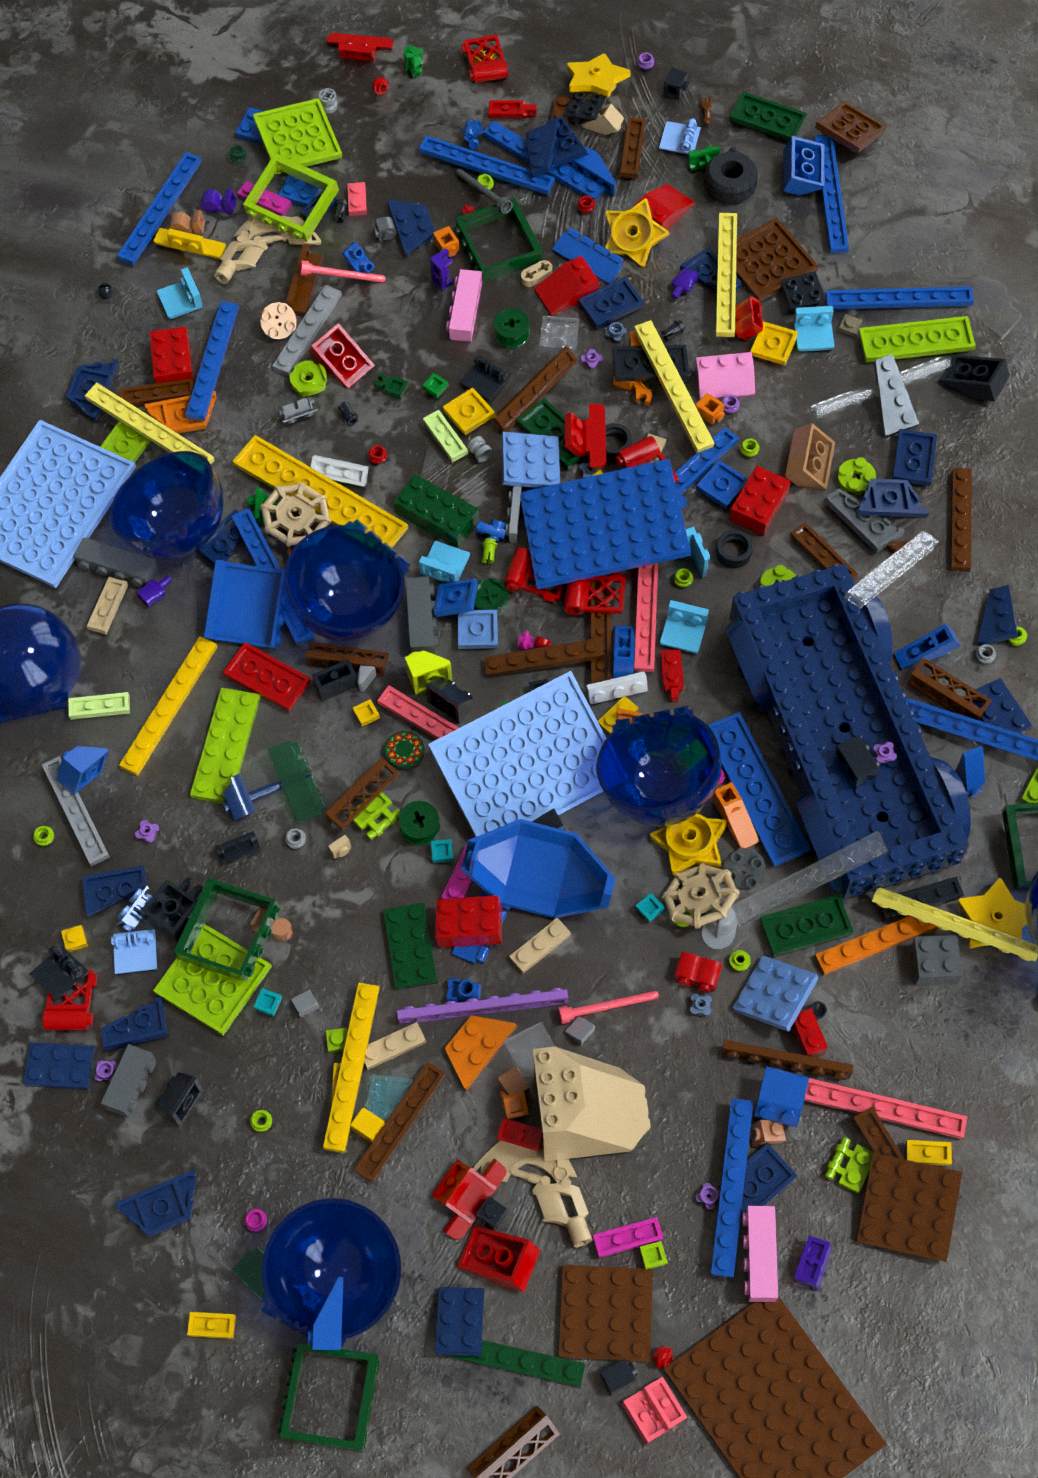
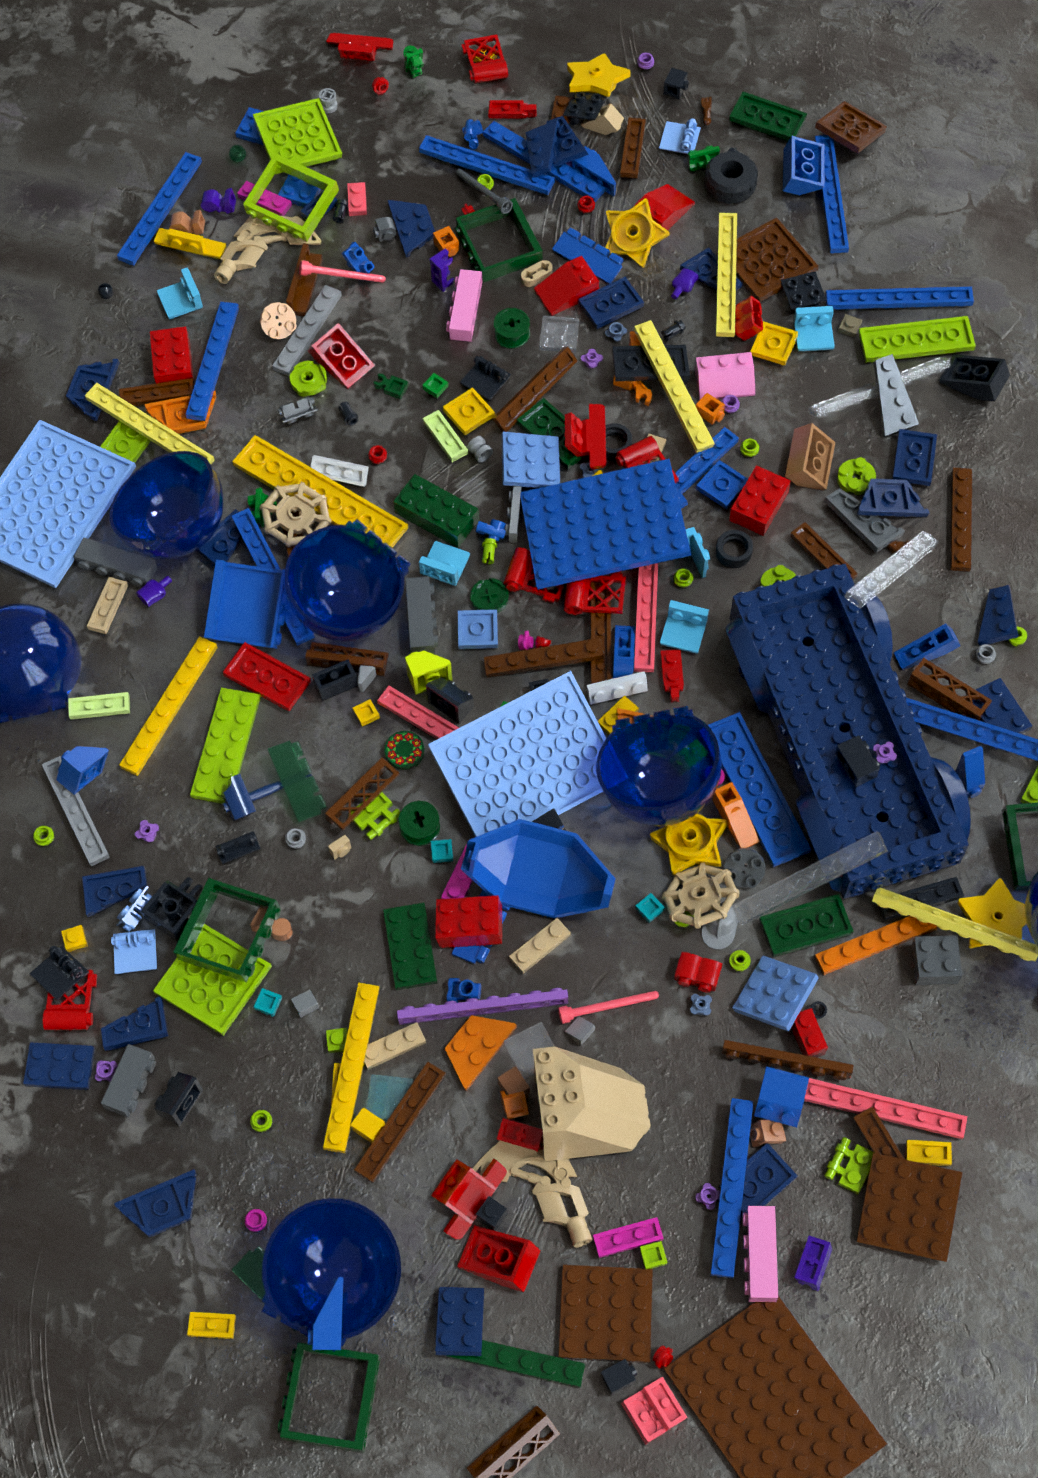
blue plate [434,578,478,617] -> none

